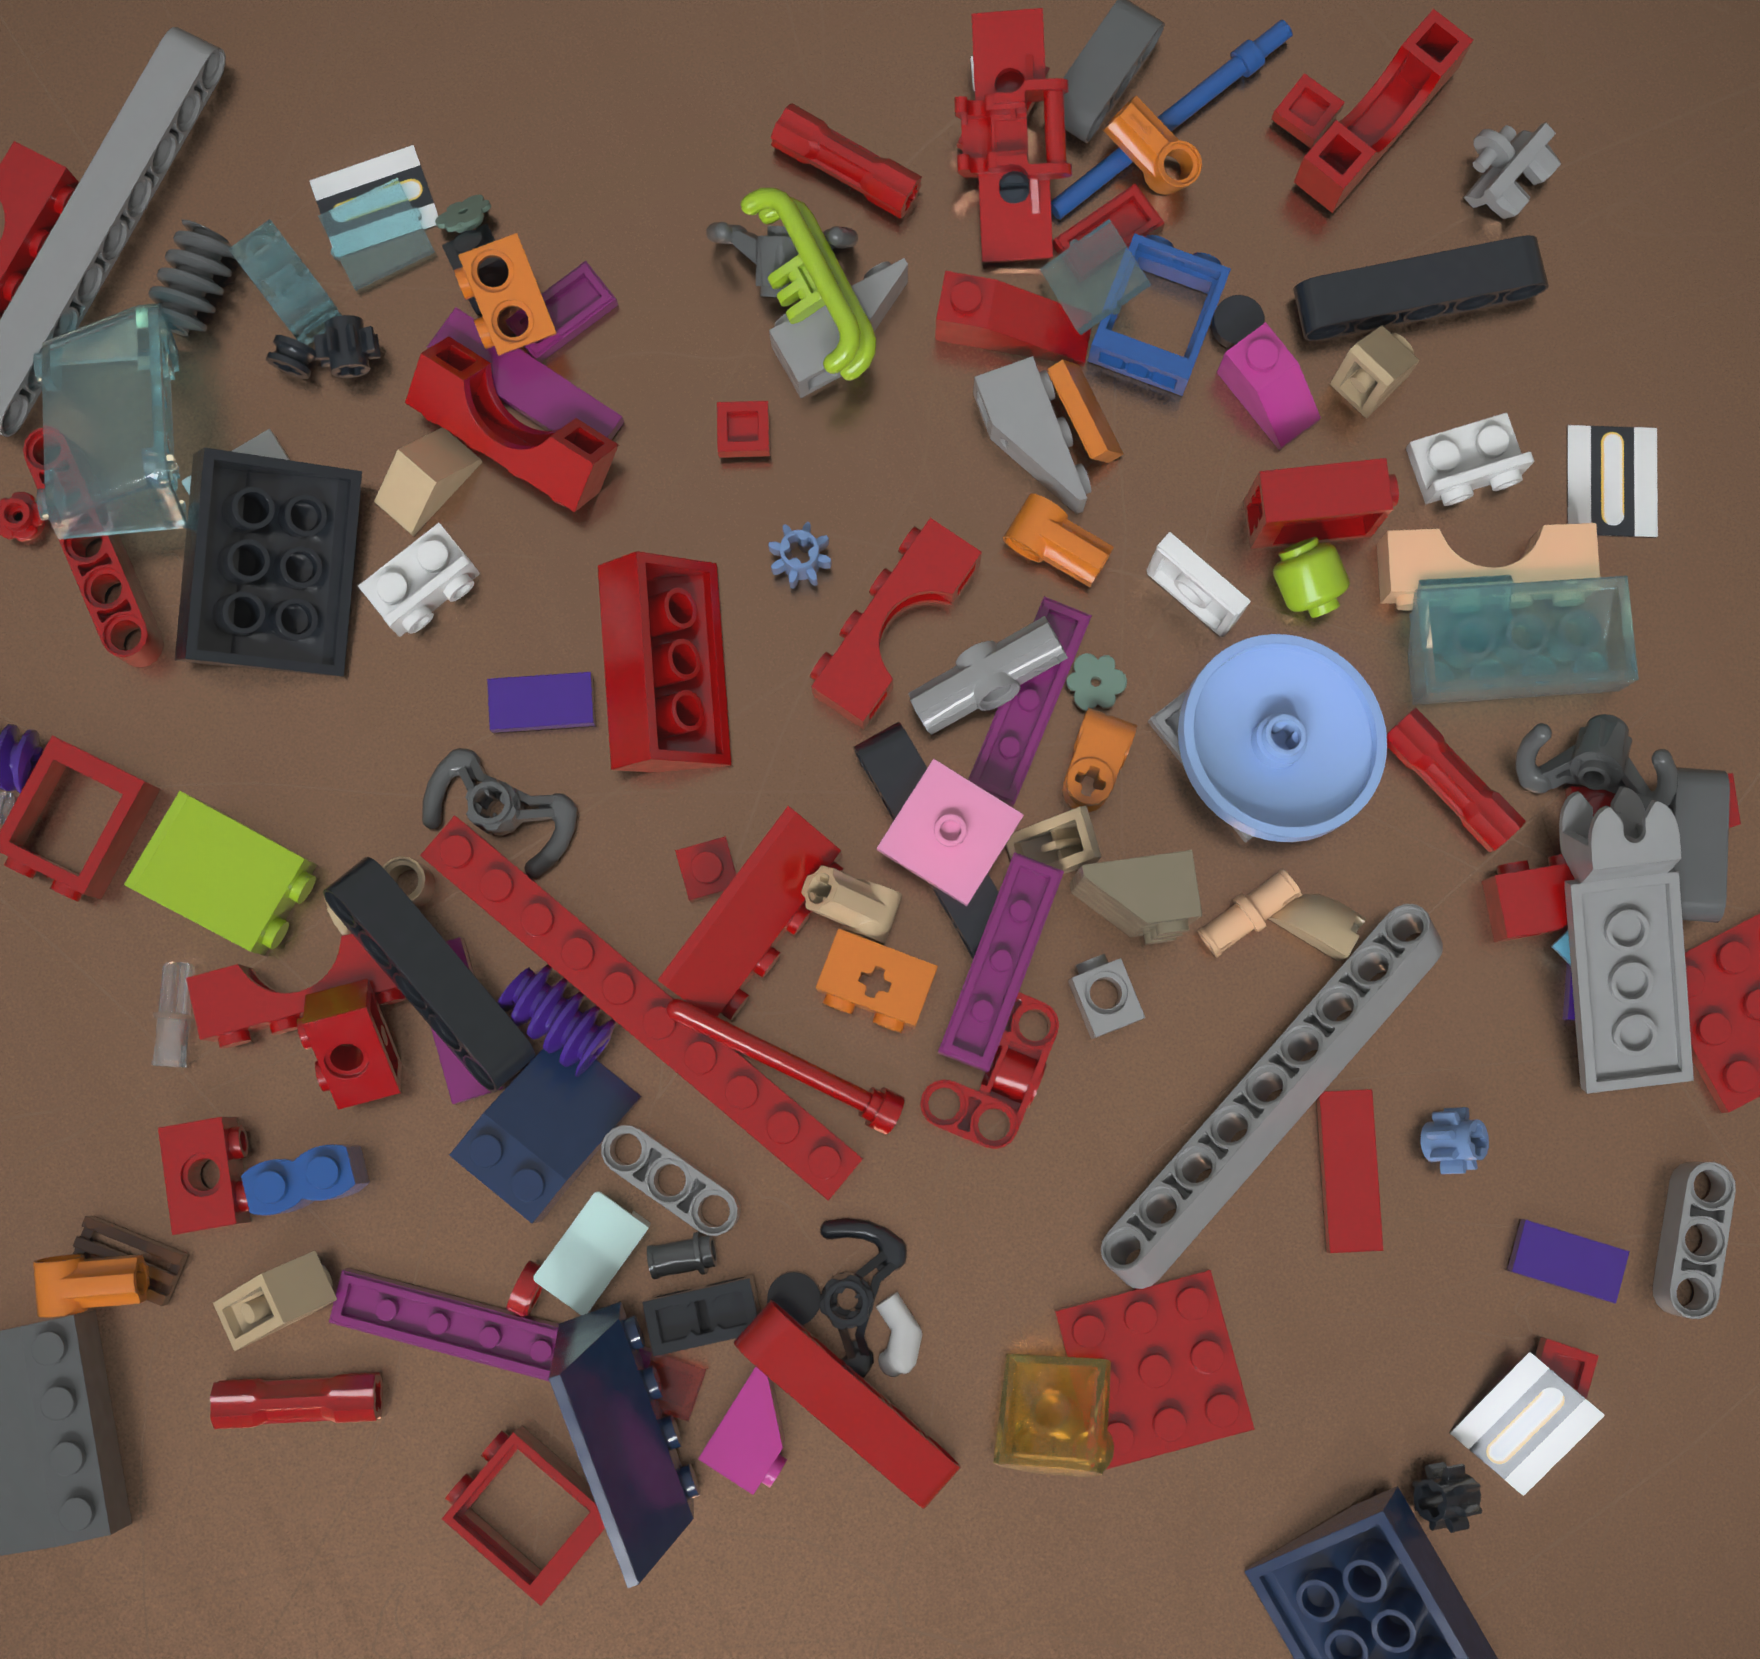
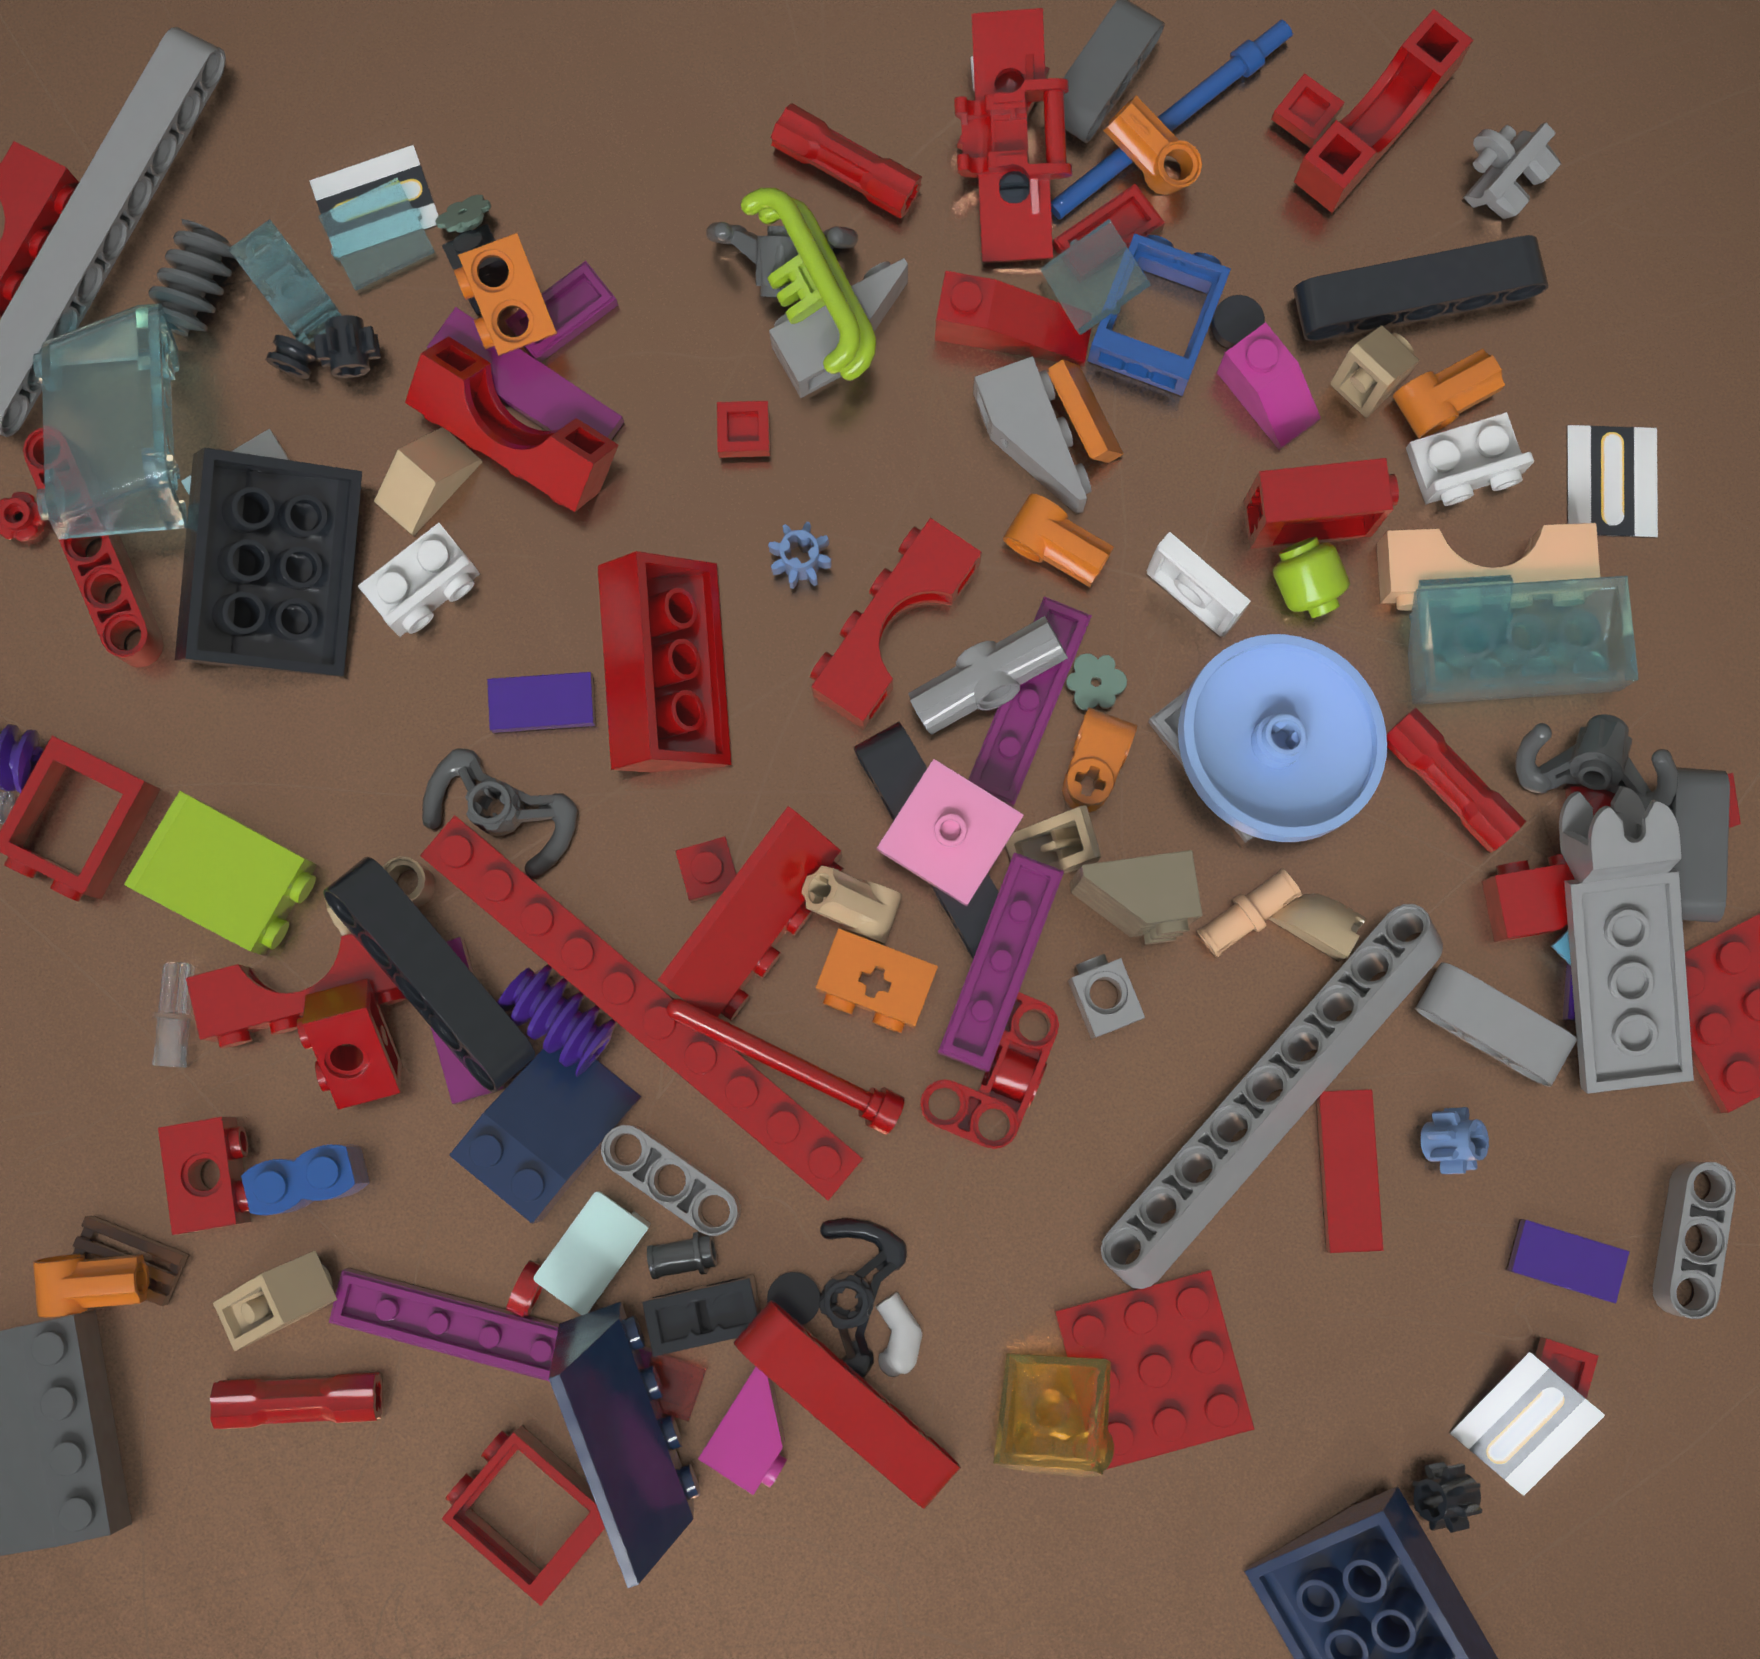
none -> orange piece [1393,349,1505,439]
none -> light grey beam [1415,962,1577,1087]

